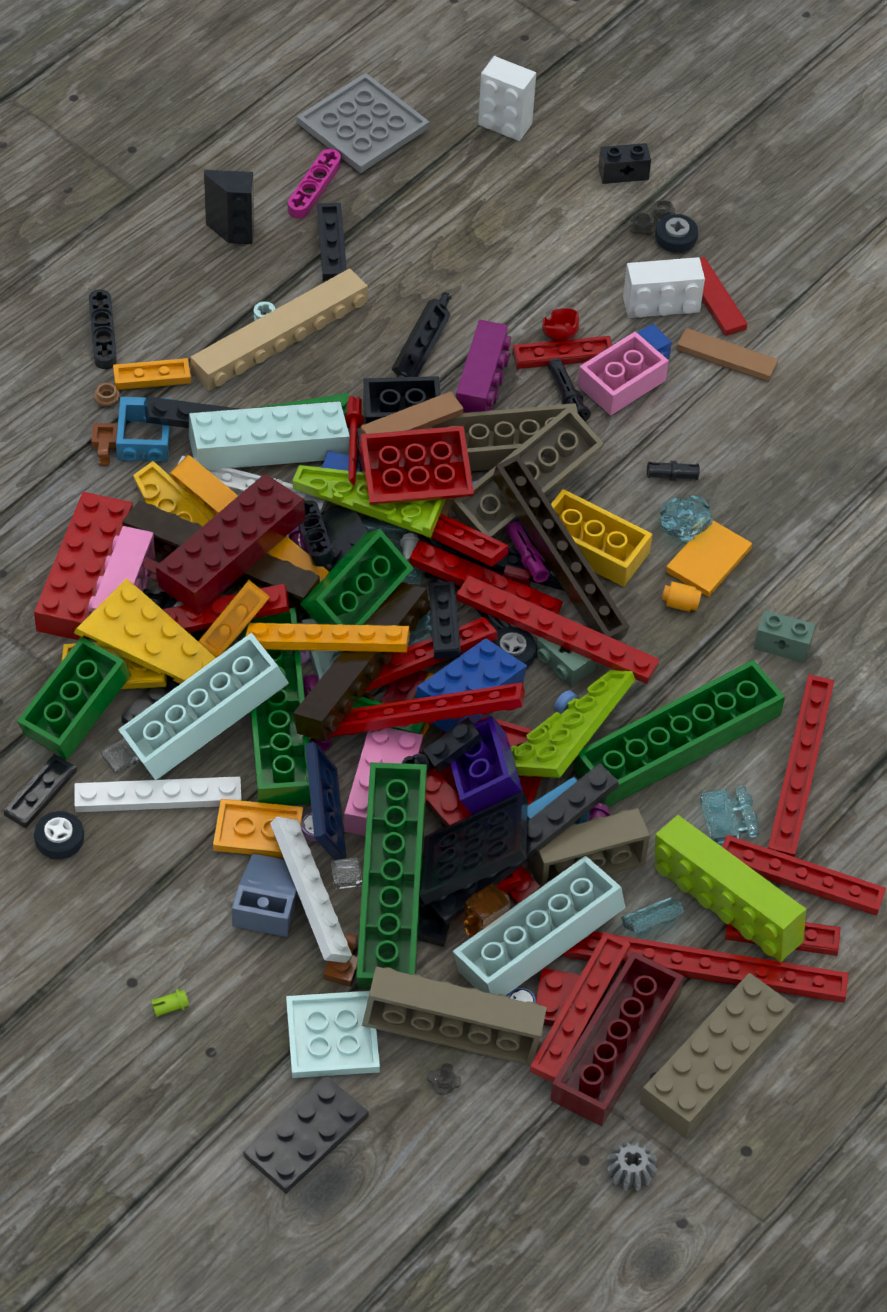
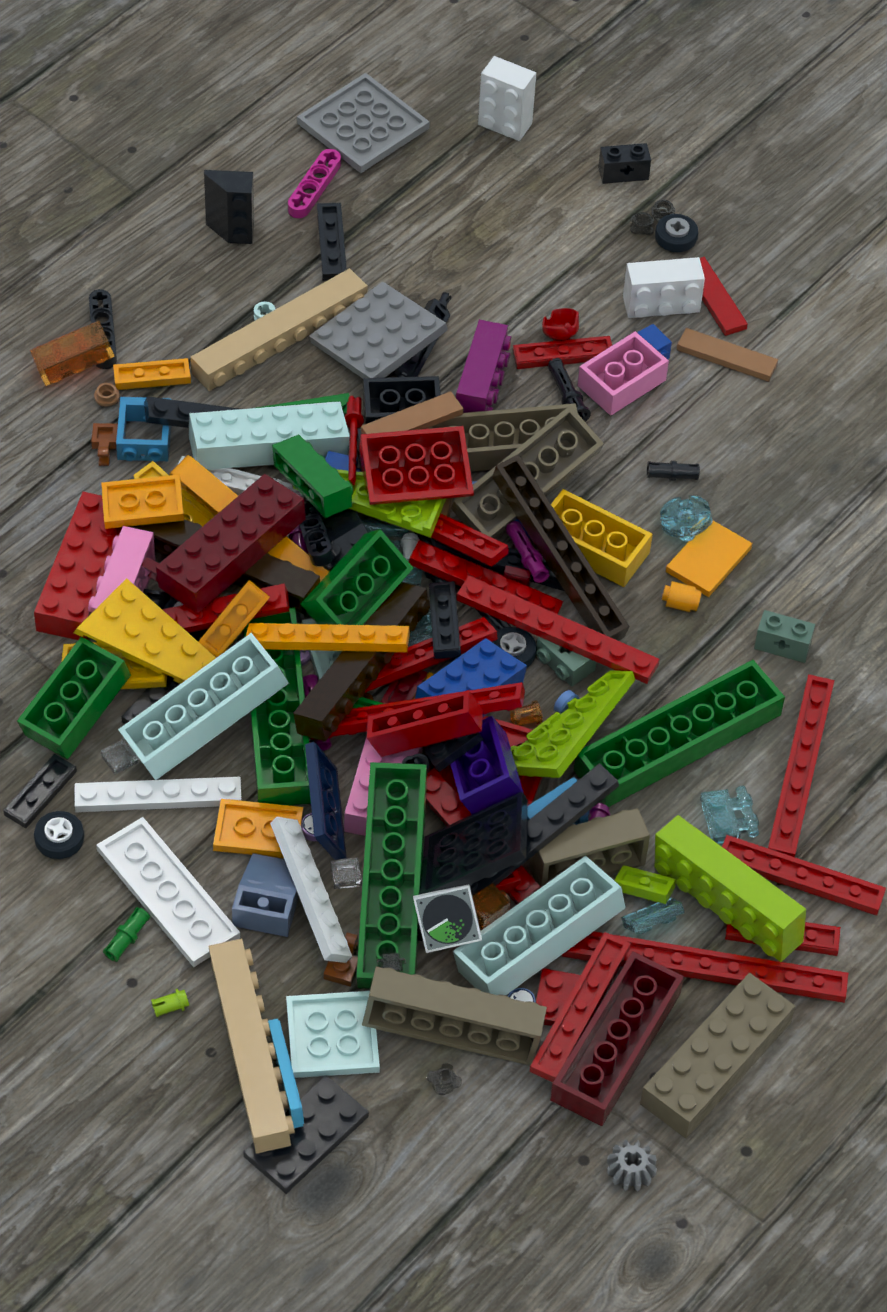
none -> clear orange brick [30,321,115,386]
none -> white plate [97,817,240,967]
none -> light orange plate [101,475,184,529]
none -> green pin [103,907,150,962]
none -> tan brick [208,938,295,1154]
none -> medium azure tile [268,1019,304,1128]
none -> green brick [272,434,354,518]
none -> light grey plate [309,281,448,378]
none -> red brick [367,690,483,757]
none -> clear smoke plate [376,953,406,972]
none -> tile [413,884,482,953]
none -> clear orange bush [509,700,543,726]
none -> lime plate [614,865,676,904]

